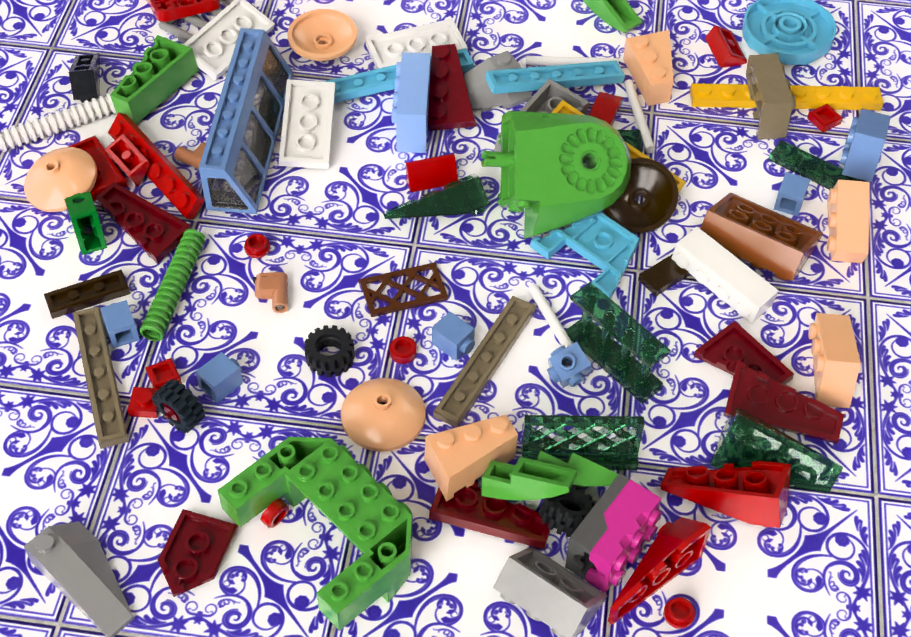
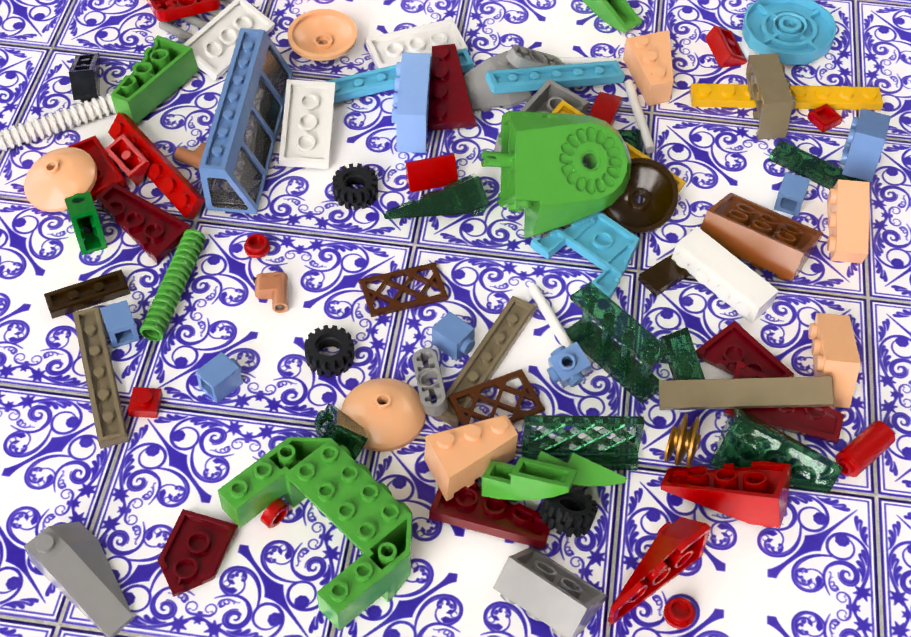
red tile [145,358,182,389] -> none
black wheel [152,379,206,433] -> none
red tile [389,336,417,364] -> none
dark pink piece [565,473,662,593] -> none
none -> clear green slope [314,403,368,460]
none -> black tyre [332,163,378,210]
none -> light grey beam [412,348,448,417]
none -> reddish brown window [447,369,545,426]
none -> light grey beam [506,45,564,68]
none -> dark tan tile [658,376,834,410]
none -> clear green slope [659,327,705,380]
none -> pearl gold piece [664,413,701,468]
none -> red brick [835,421,895,477]

